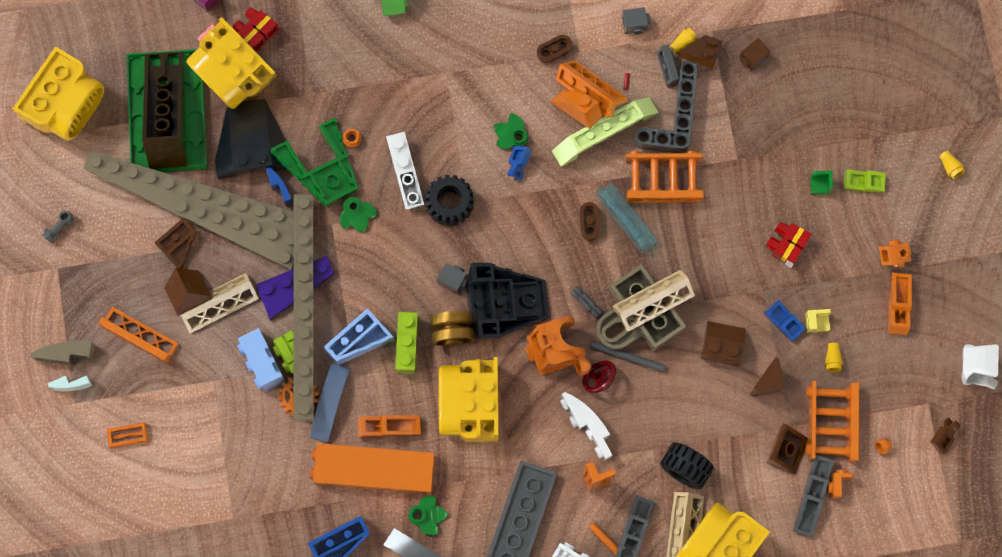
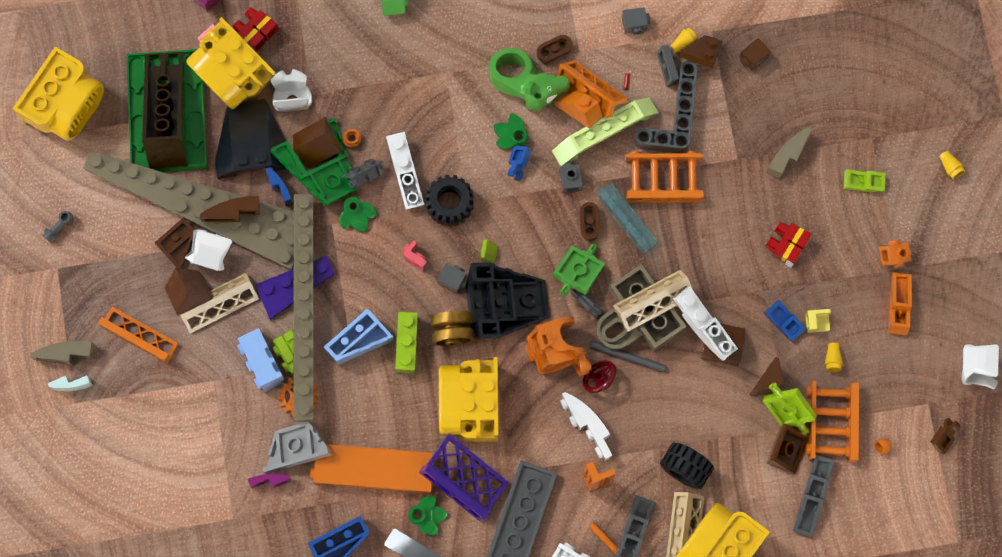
orange tile [107,422,149,449] -> none
sand blue slope [310,363,350,443] -> none
orange slope [358,415,421,438] -> none
green panel [810,170,833,195] -> none
orange bracket [827,470,853,499] -> none
none -> white piece [185,229,232,271]
none -> reddish brown slope [200,196,260,223]
none -> magenta slope [248,474,291,489]
none -> light grey wing [263,421,332,474]
none -> white piece [270,69,312,113]
none -> reddish brown slope [293,117,341,168]
none -> dark grey hinge [343,159,383,188]
none -> coral bracket [402,240,427,272]
none -> dark purple fence [419,434,509,520]
none -> lime slope [481,239,498,264]
none -> bright green animal [488,48,570,112]
none -> bright green plate [553,243,605,296]
none -> dark grey brick [560,163,583,194]
none -> white slope [673,287,738,361]
none -> lime plate [763,383,817,435]
none -> dark tan slope [766,127,812,179]

